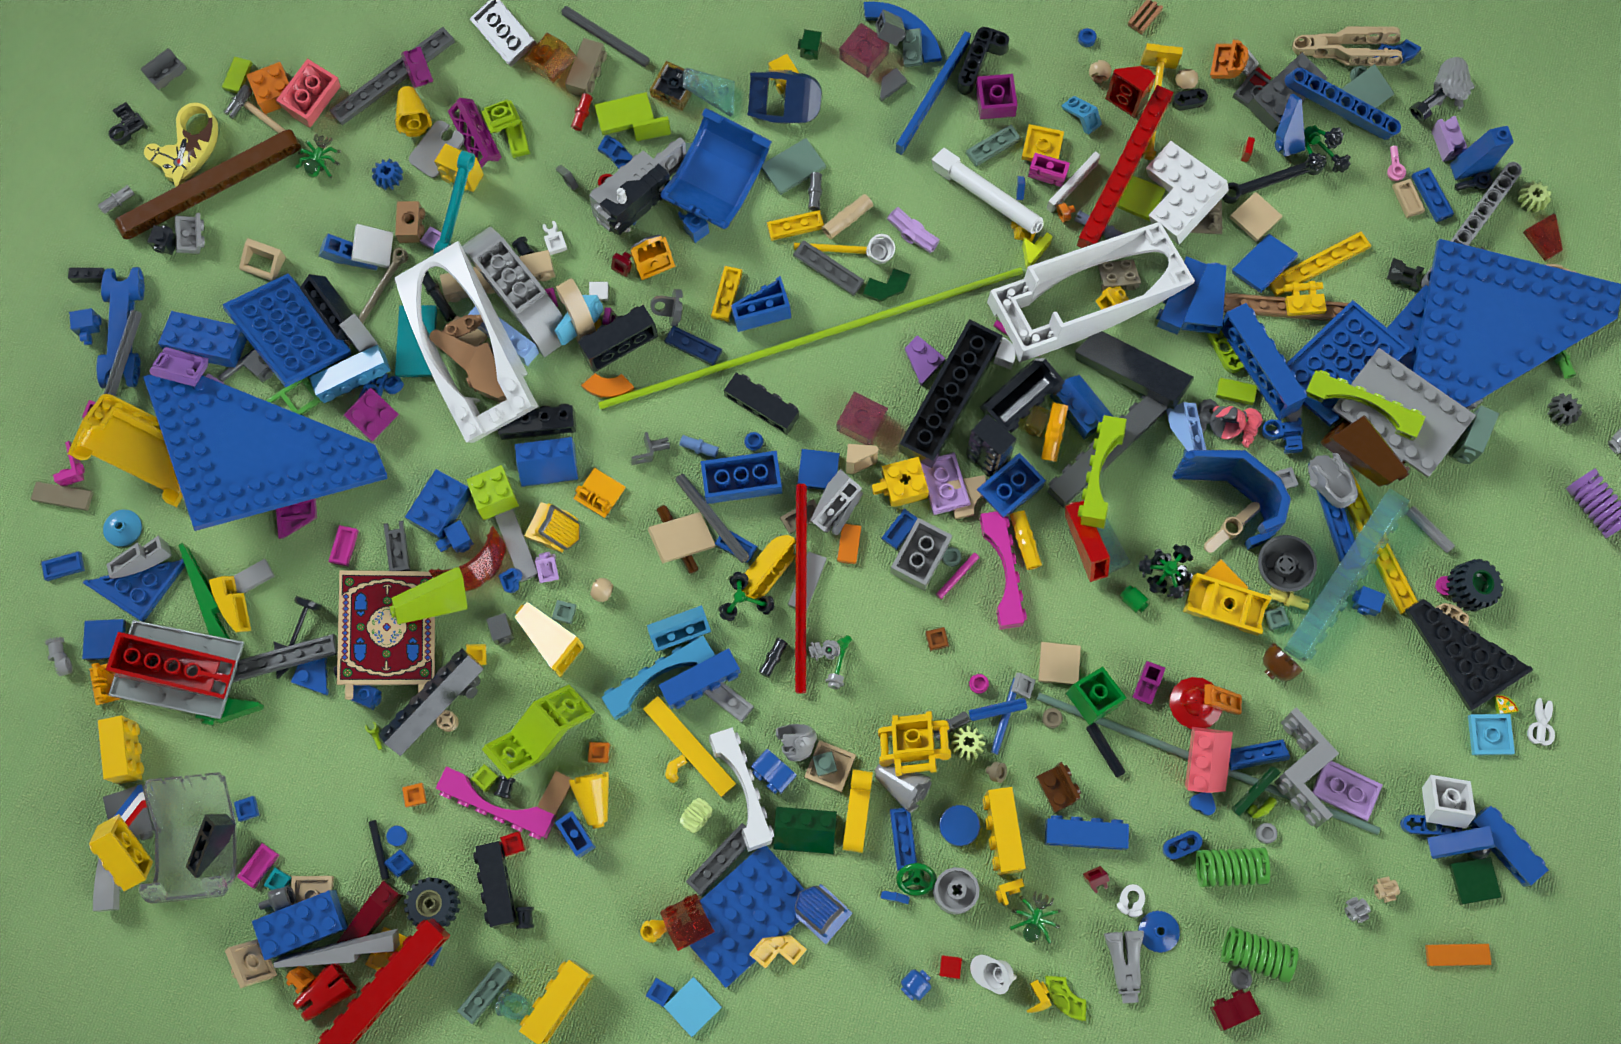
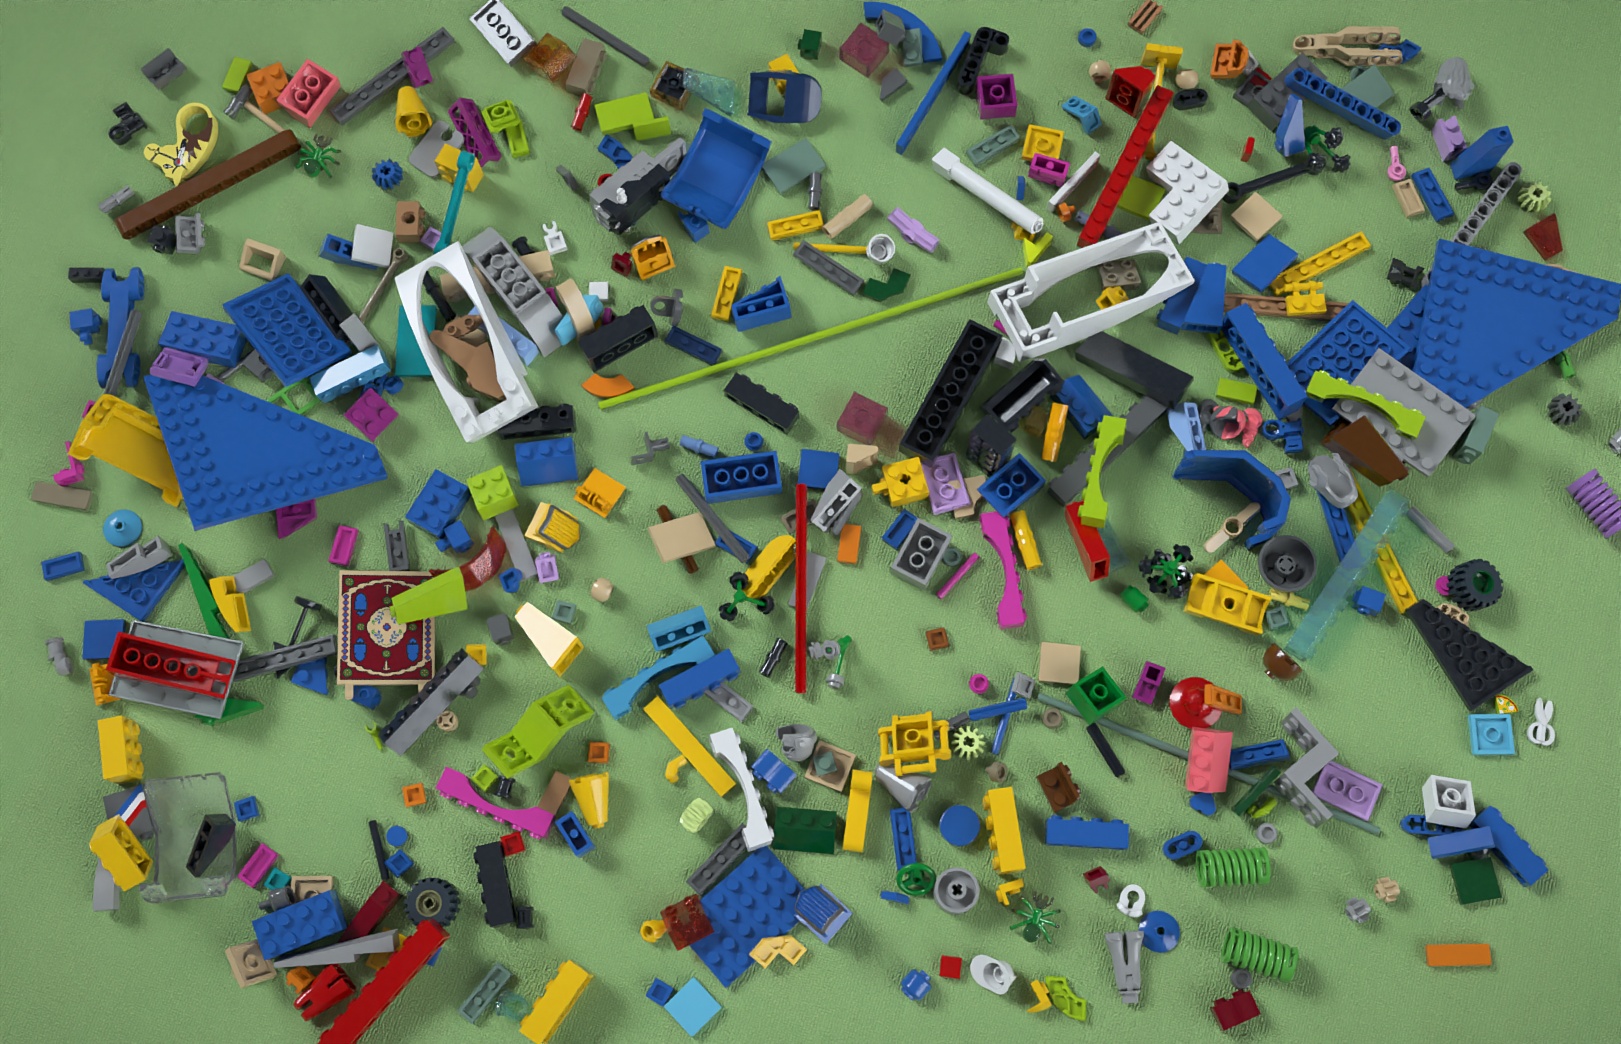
medium lavender wing [905,335,945,386] -> none

